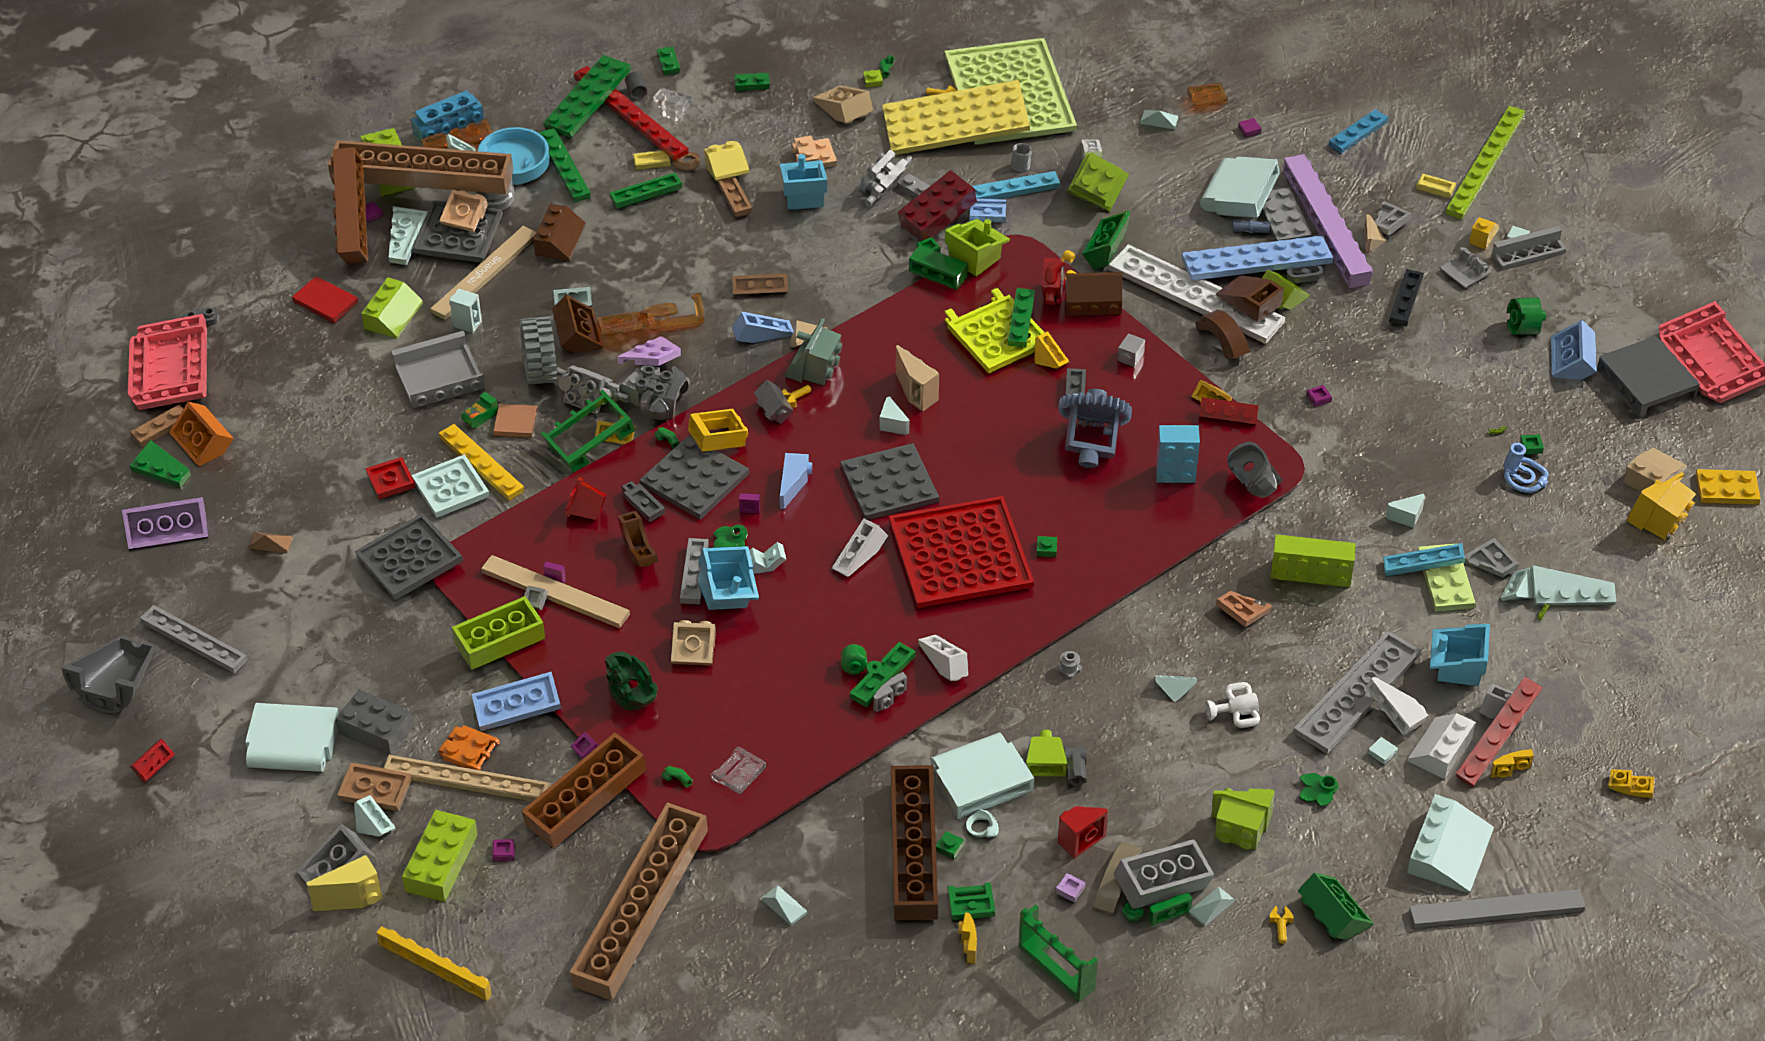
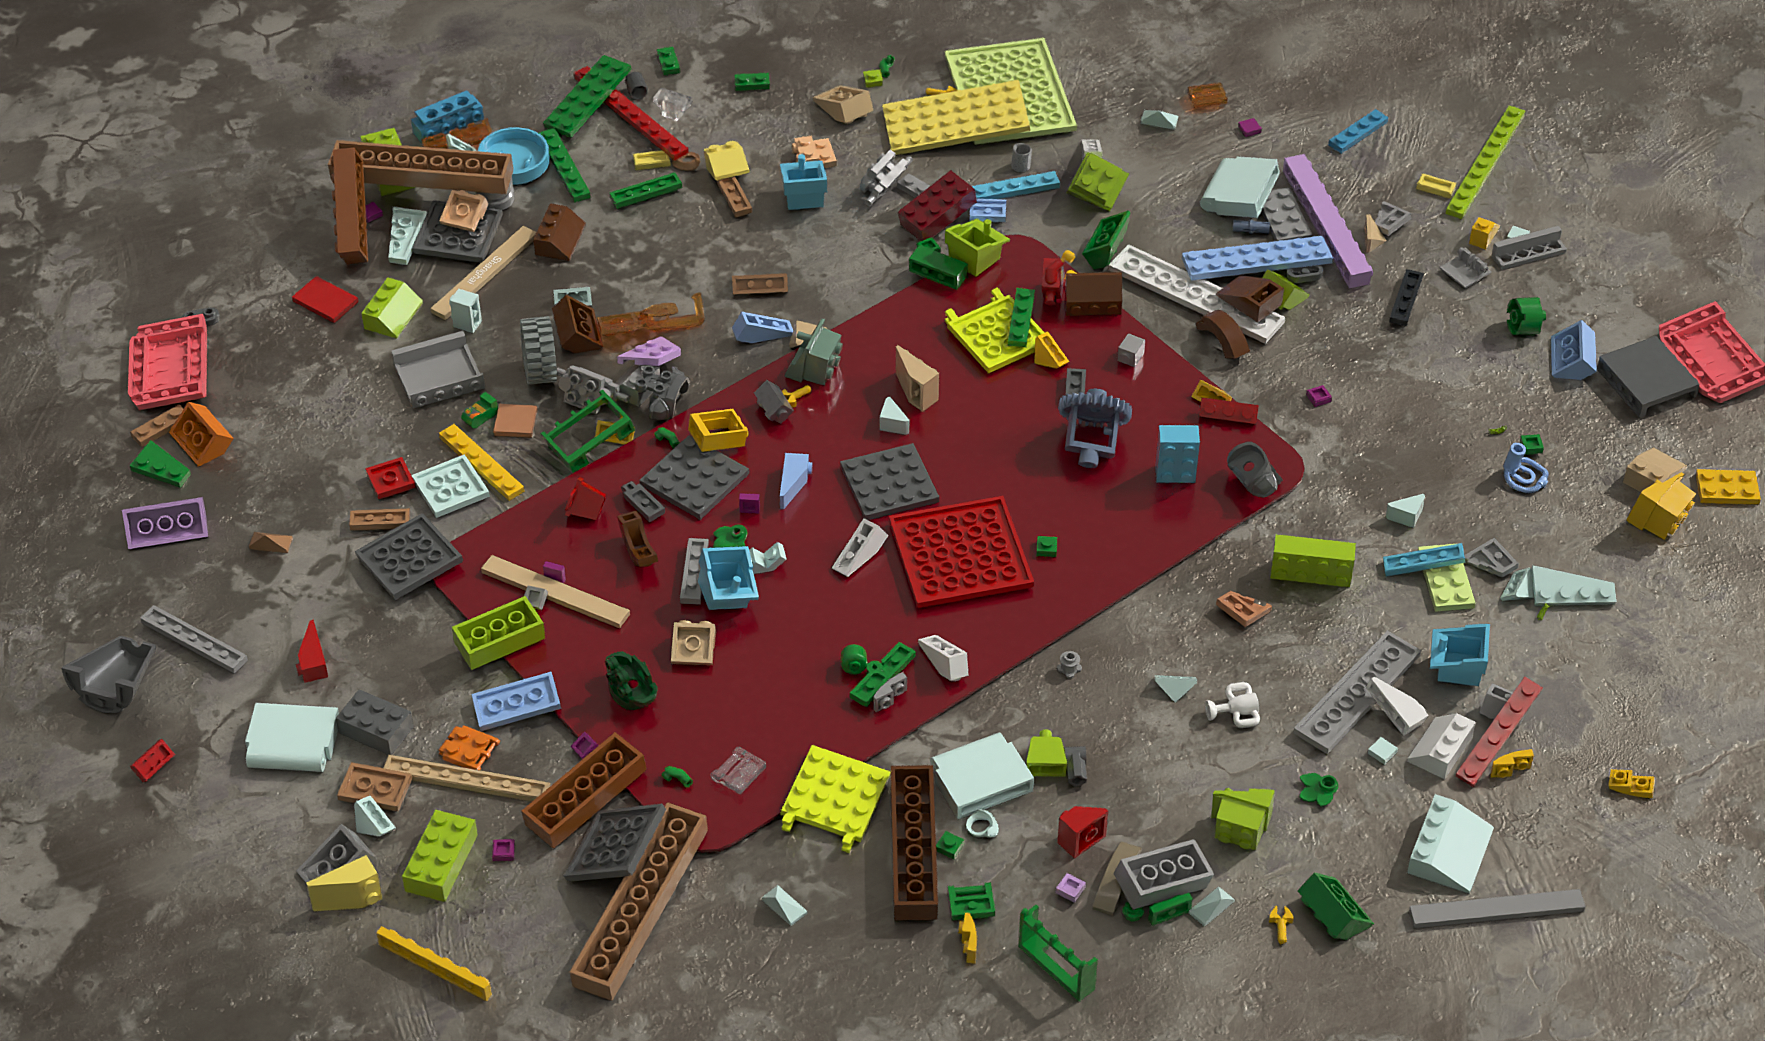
none -> red slope [295,620,328,683]
none -> medium nougat plate [349,508,410,531]
none -> dark grey plate [563,804,666,882]
none -> neon yellow plate [781,745,891,853]

